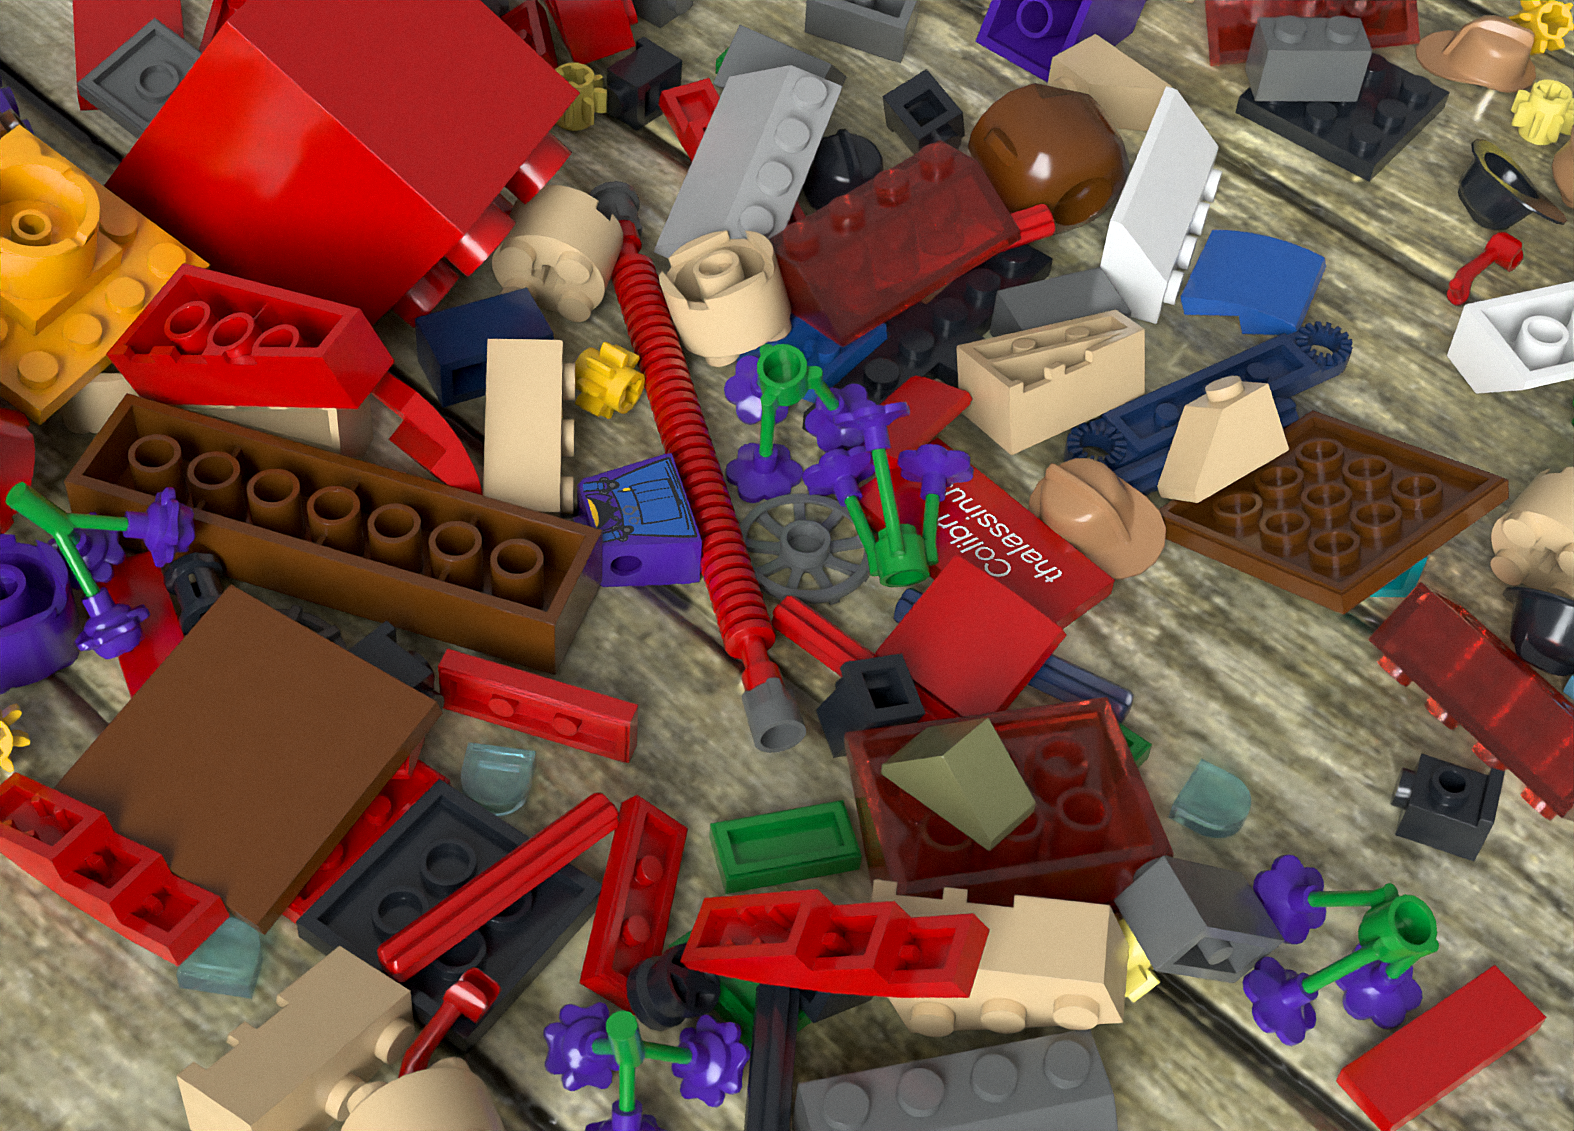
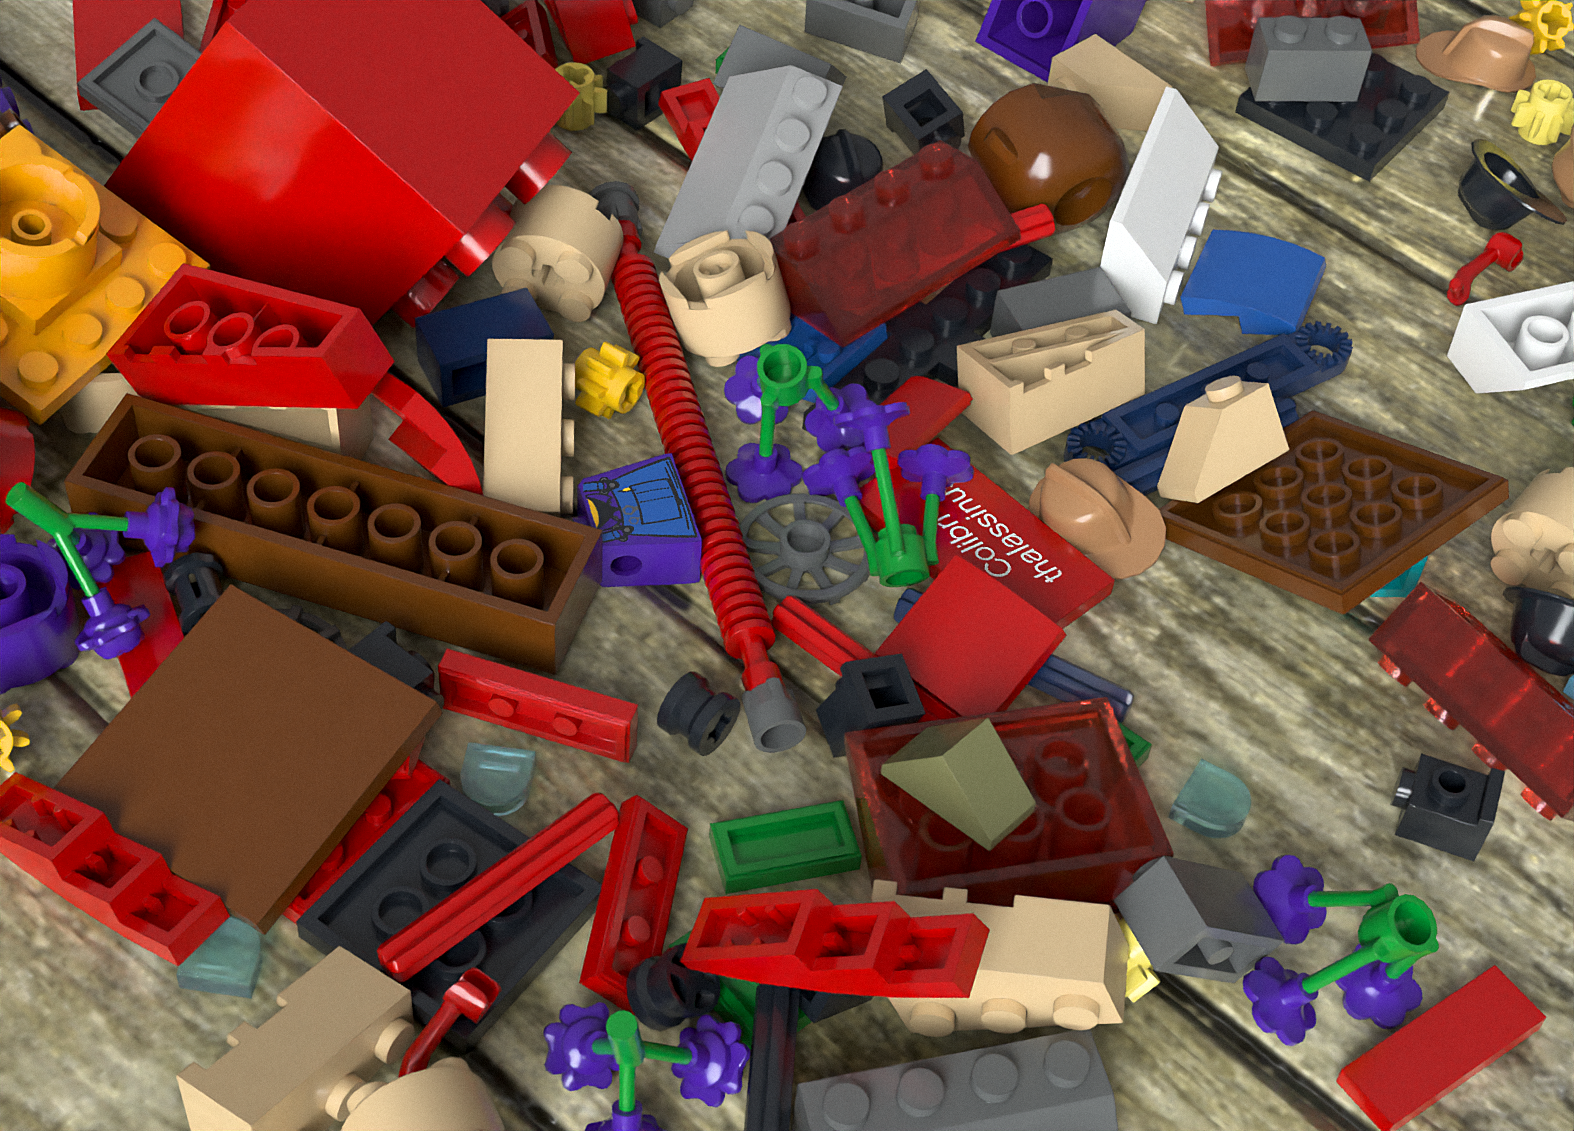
none -> black wheel [657,671,740,756]

